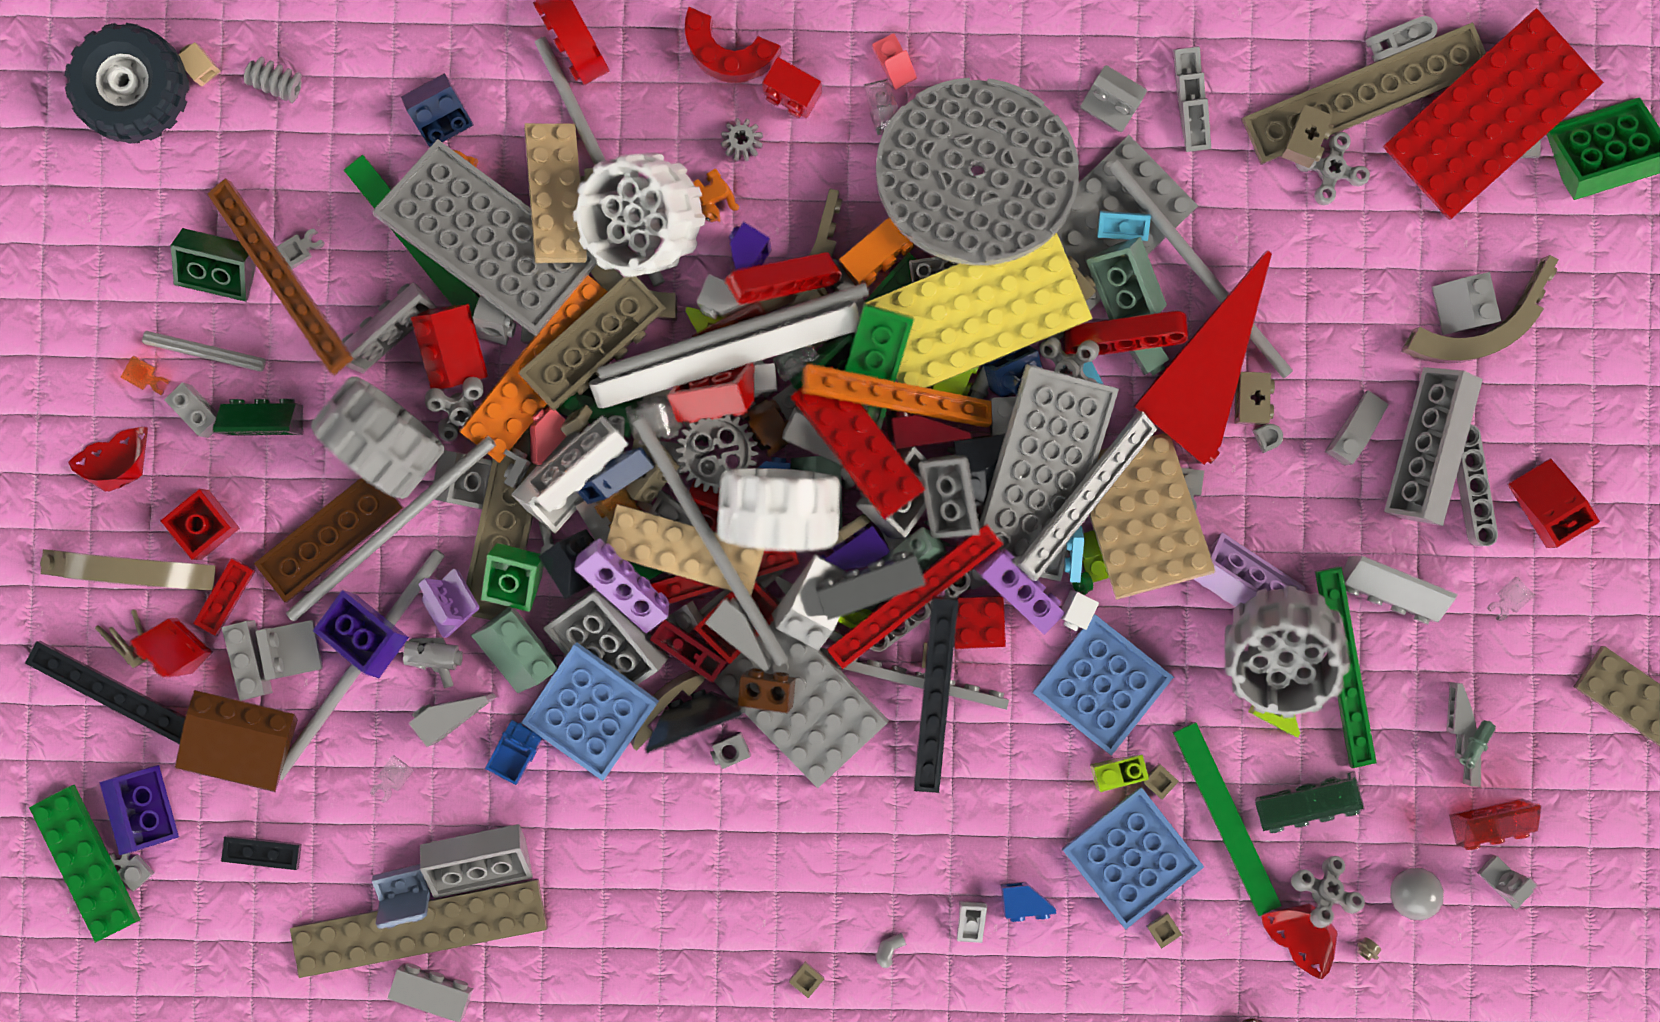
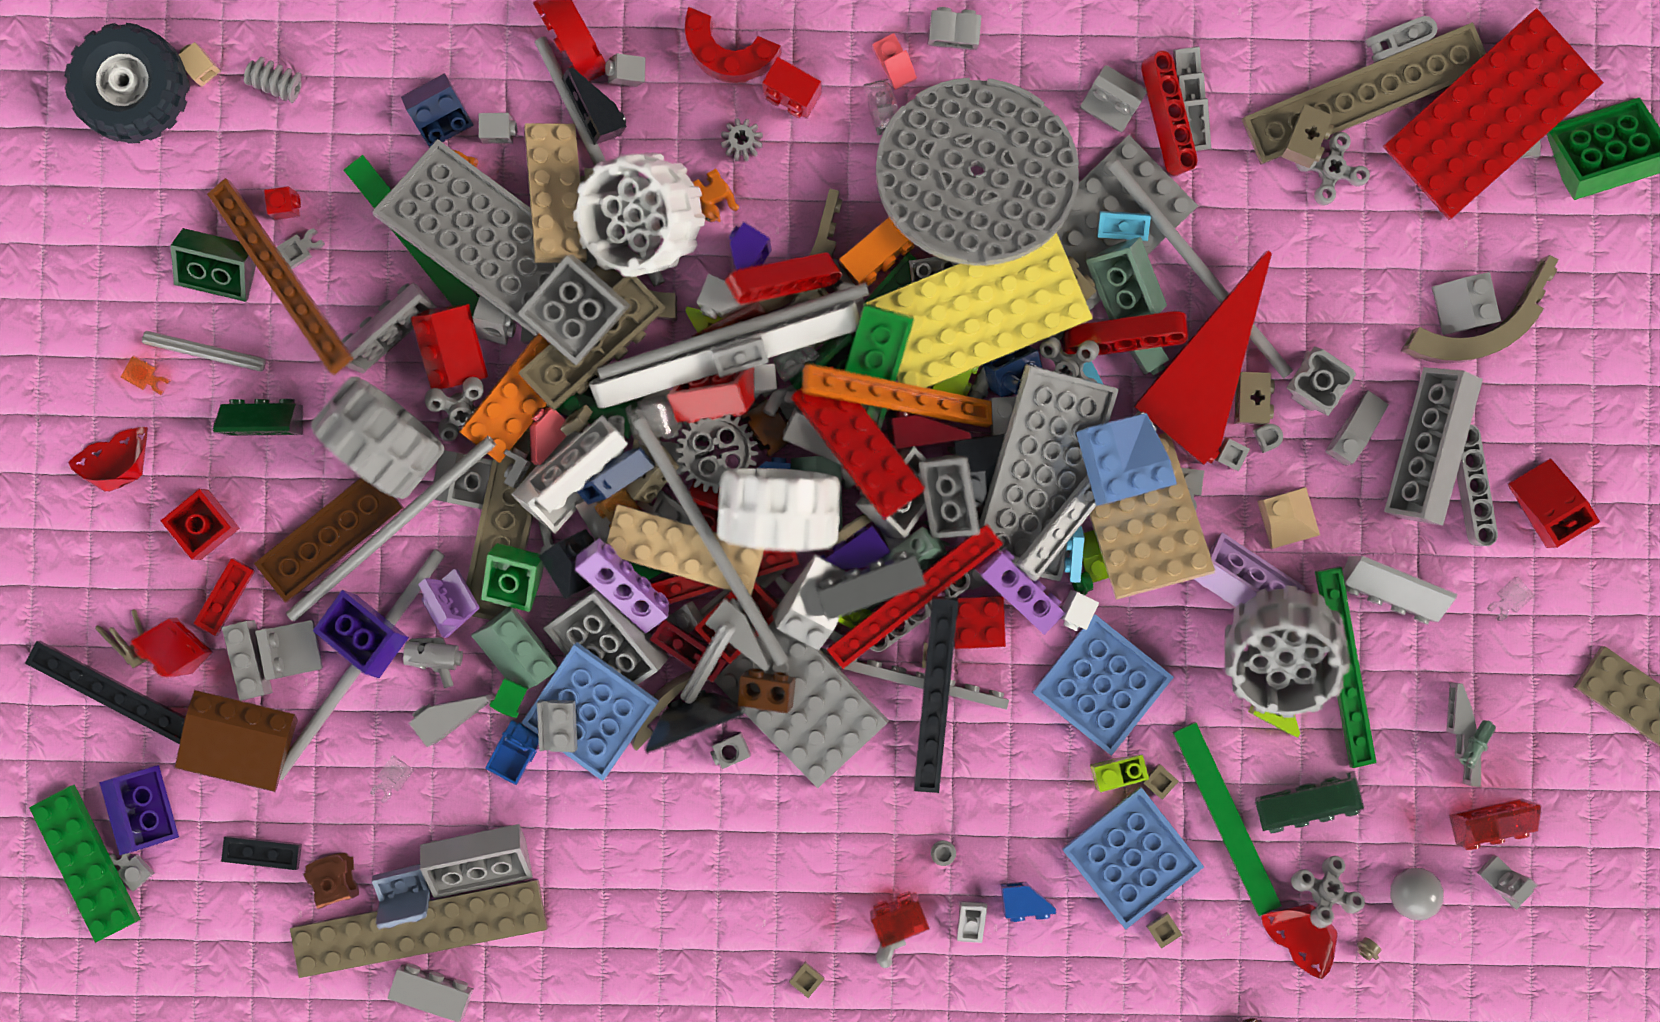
dark tan arch [40,549,215,590] -> none
light grey brick [164,382,218,438] -> none
none -> red brick [264,186,301,220]
none -> copper piece [303,853,359,909]
none -> light grey brick [479,113,517,143]
none -> green tile [489,677,528,718]
none -> light grey slope [518,254,631,365]
none -> light grey plate [537,700,577,752]
none -> black slope [562,67,627,145]
none -> light grey brick [605,53,646,87]
none -> light grey axle [681,621,735,704]
none -> light grey plate [712,336,769,377]
none -> light grey arm [763,388,796,417]
none -> clear red brick [870,891,930,948]
none -> light grey brick [928,7,982,50]
none -> light grey plate [931,840,956,866]
none -> medium blue slope [1076,413,1177,506]
none -> red beam [1141,51,1198,176]
none -> light grey plate [1215,437,1250,471]
none -> tan slope [1257,487,1320,549]
none -> light grey piece [1287,346,1356,416]

